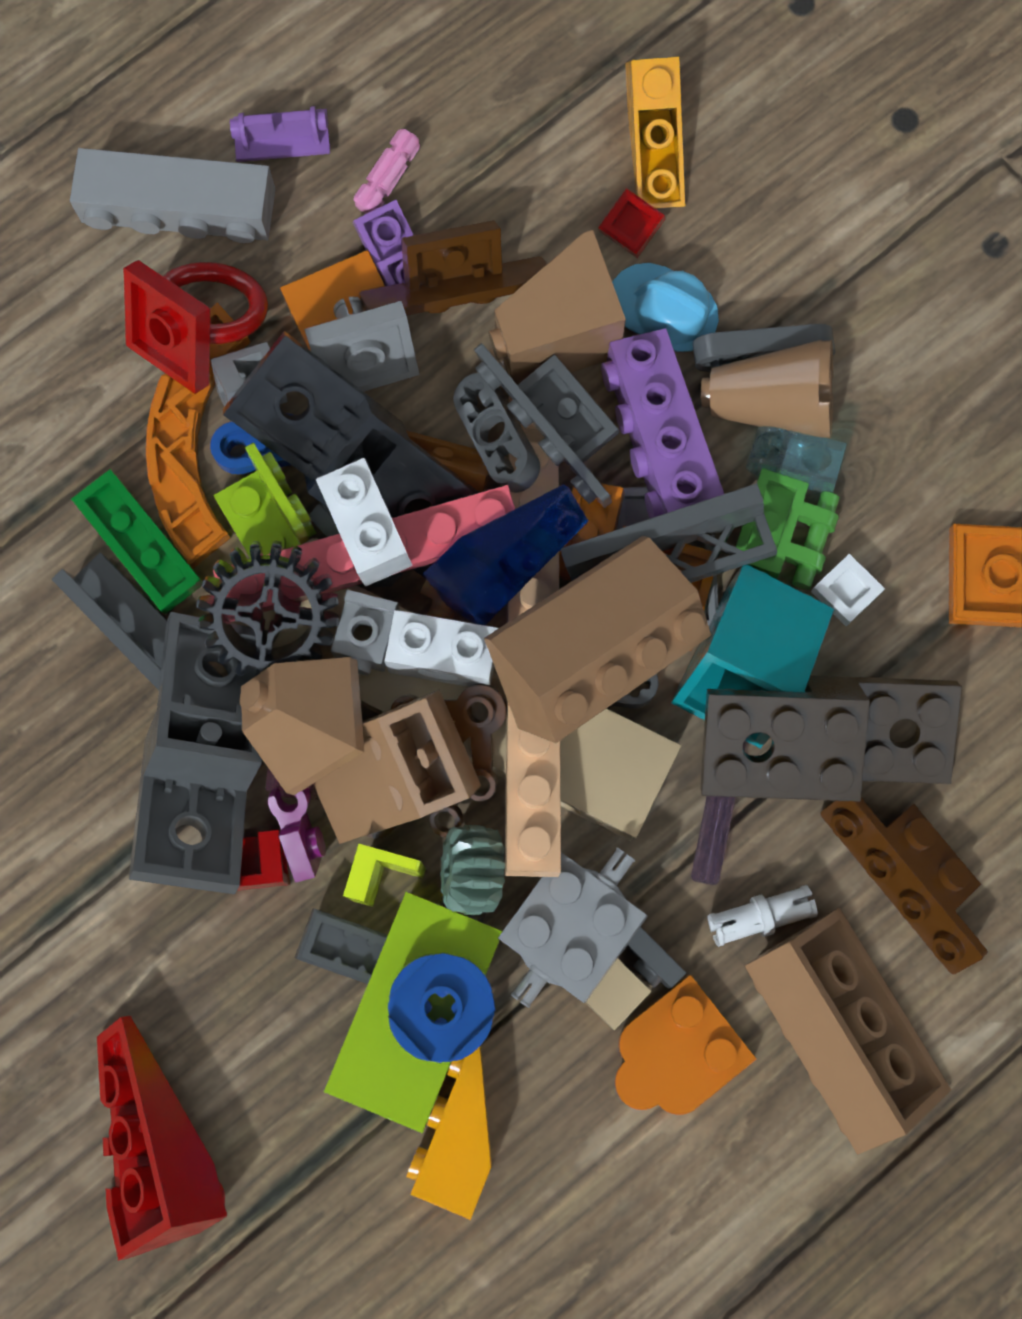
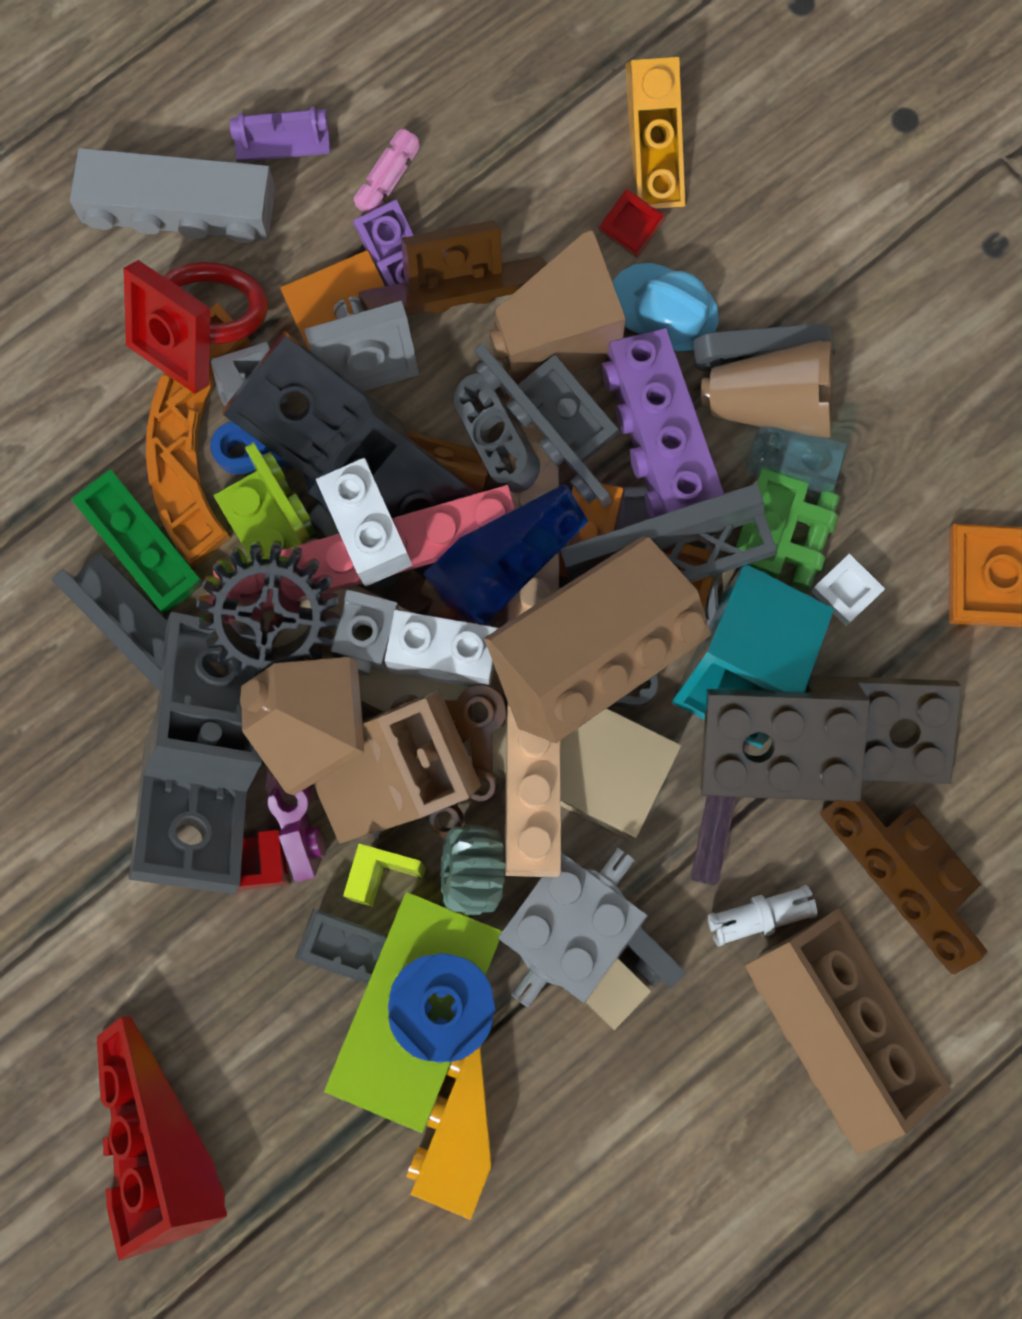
orange plate [615,975,757,1115] -> none

